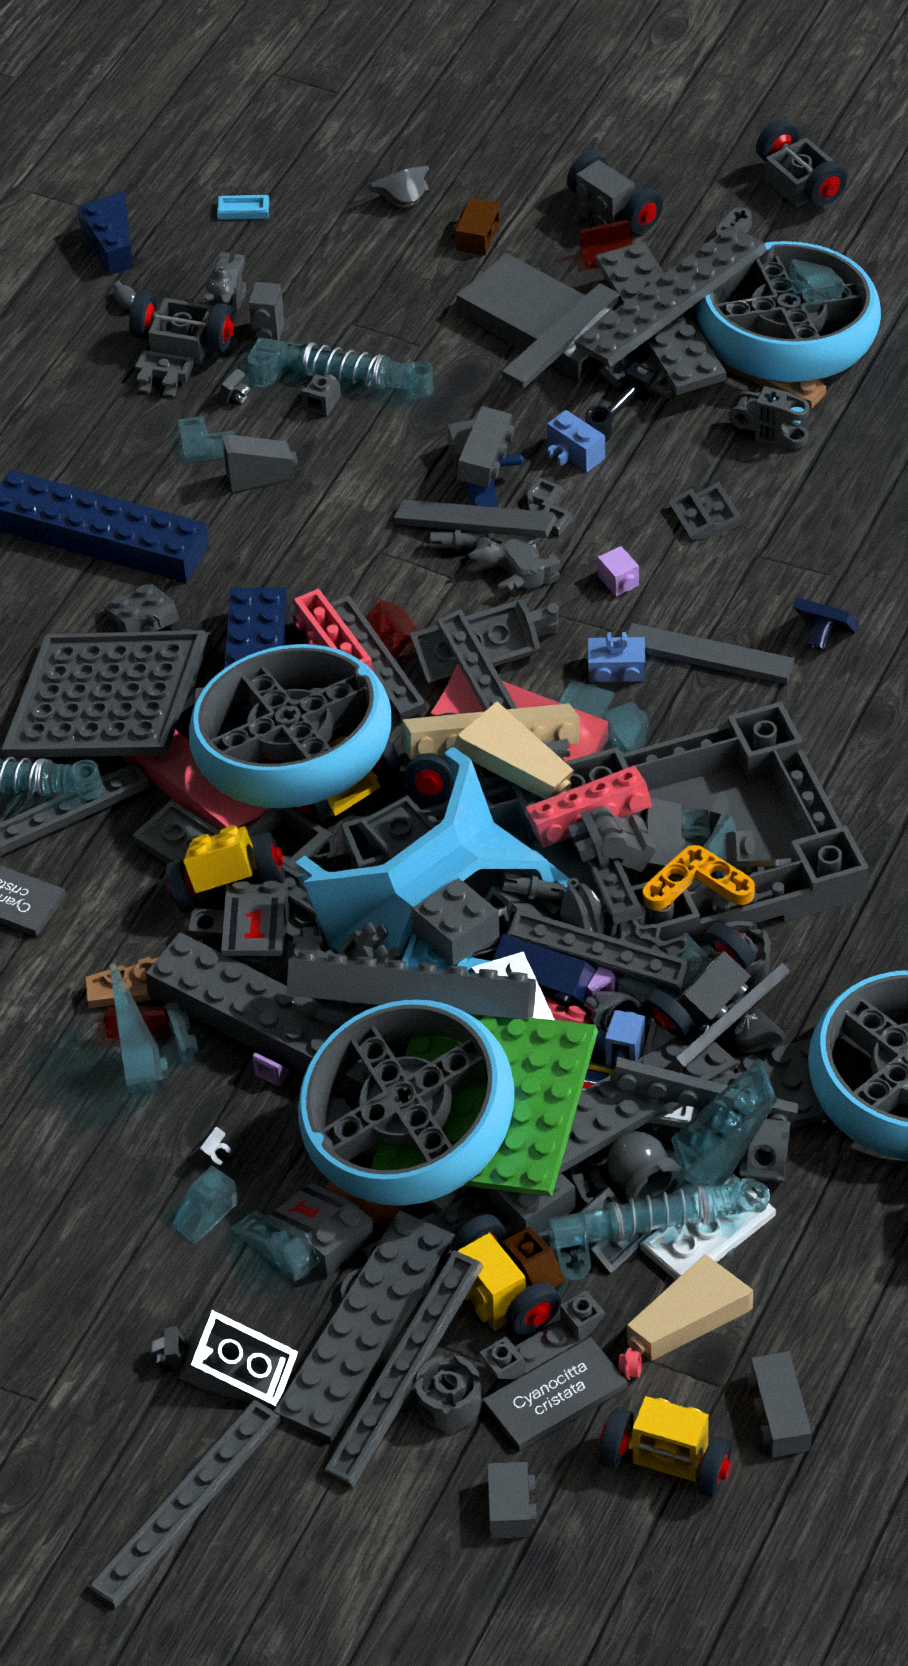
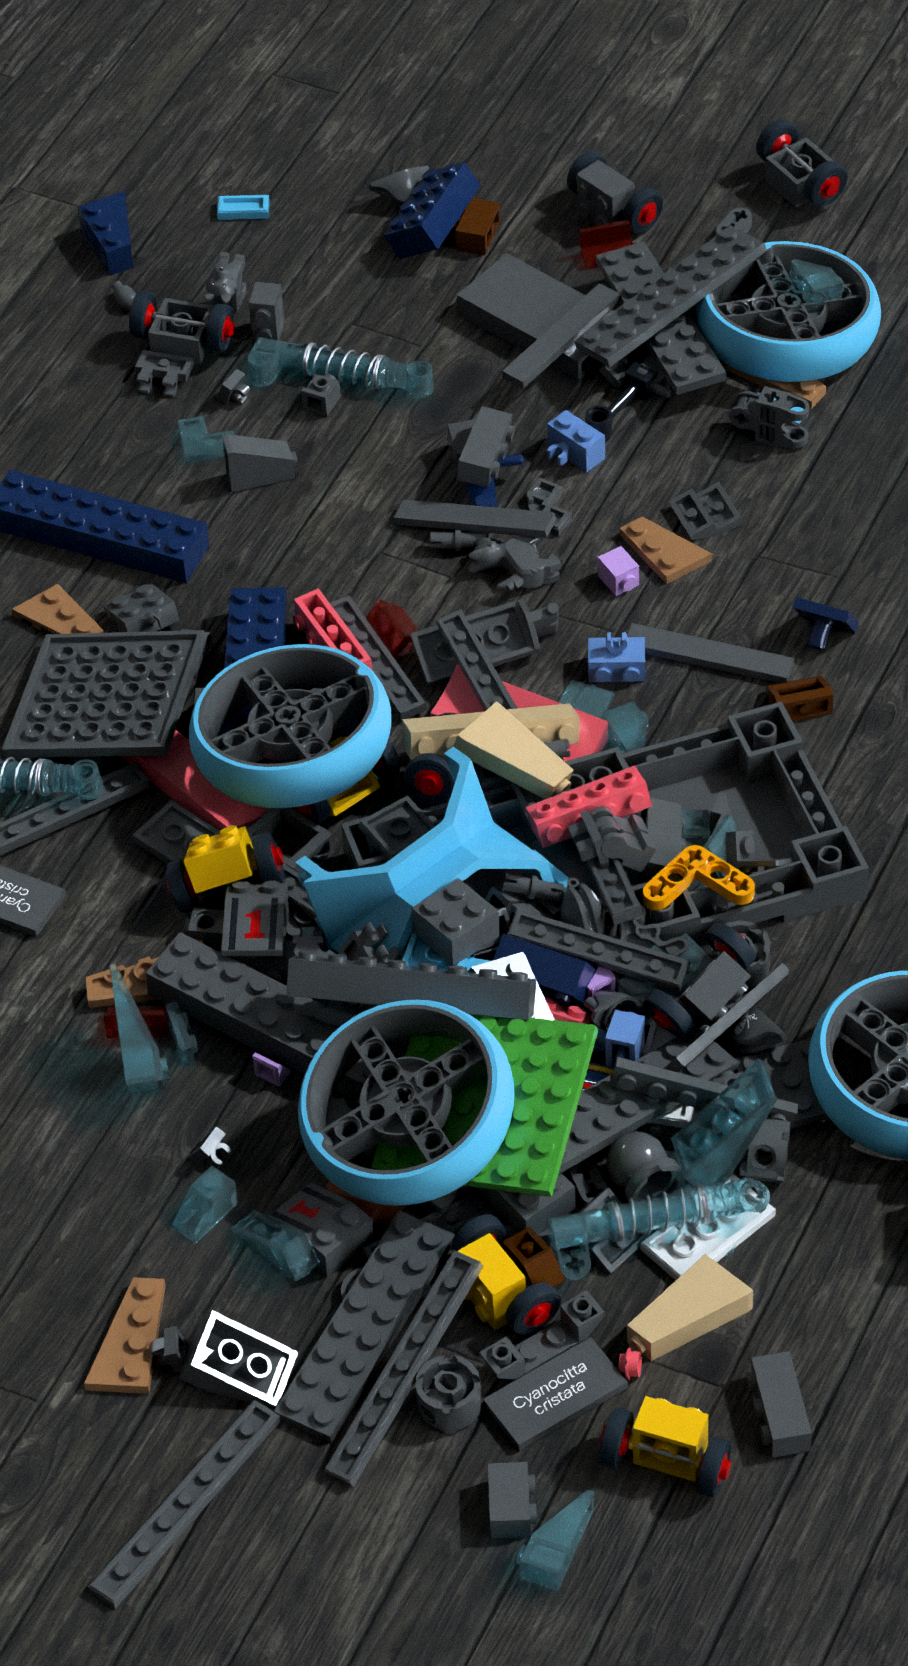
none -> medium nougat wing [12,584,104,634]
none -> medium nougat wing [84,1277,166,1394]
none -> dark blue brick [384,162,481,259]
none -> clear light blue slope [517,1490,594,1591]
none -> medium nougat wing [620,517,712,584]
none -> reddish brown tile [766,676,833,721]

